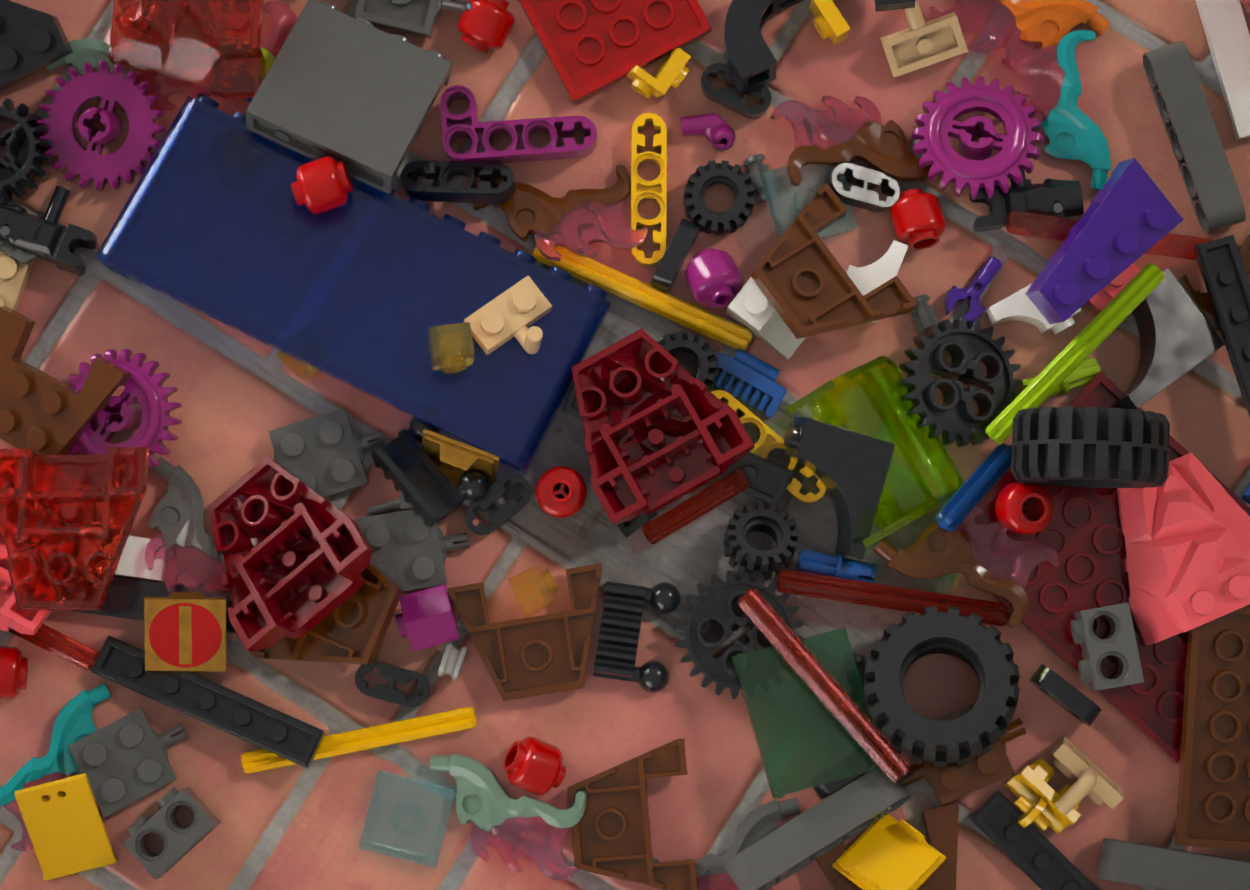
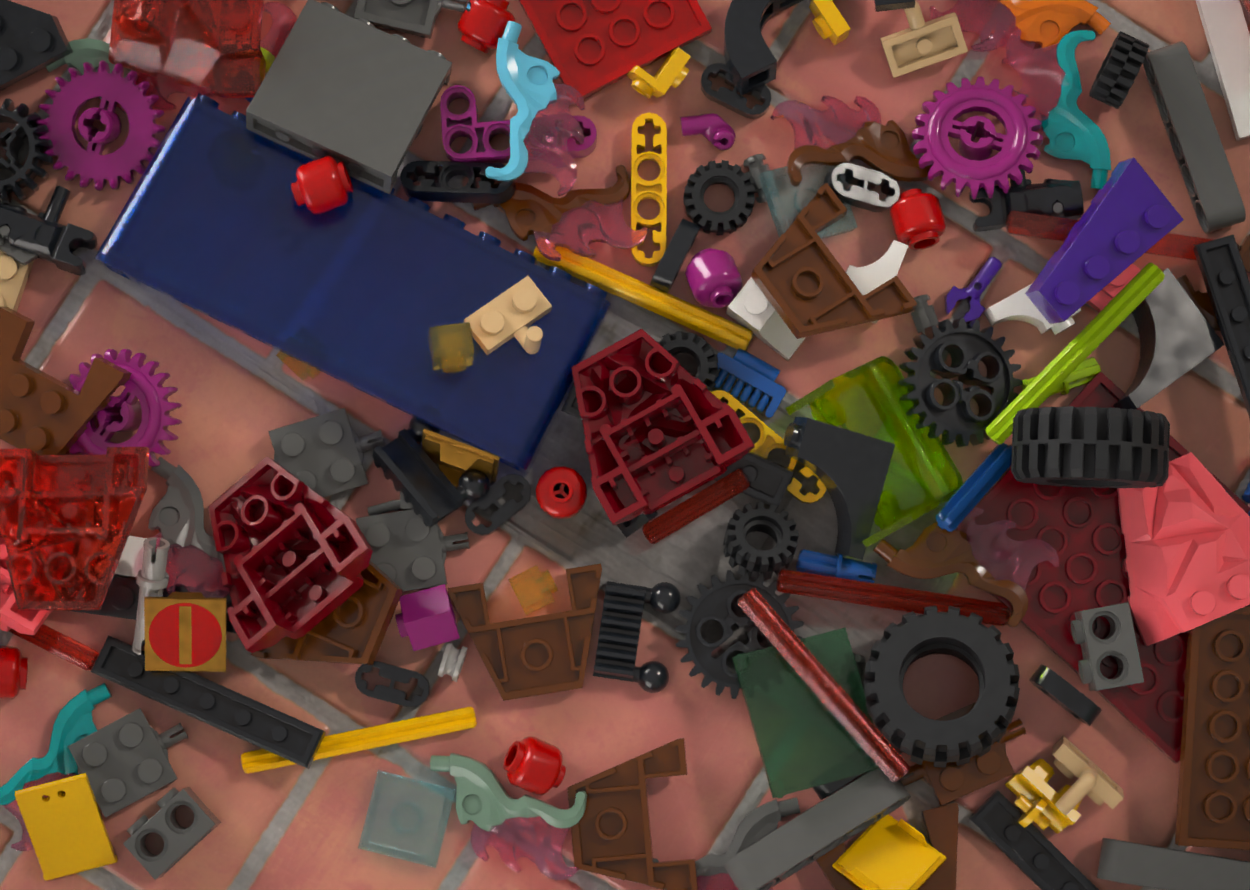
red head [995,482,1054,535] -> none
none -> light grey pin [132,537,170,656]
none -> piece [485,21,585,196]
none -> black tyre [1089,31,1149,109]

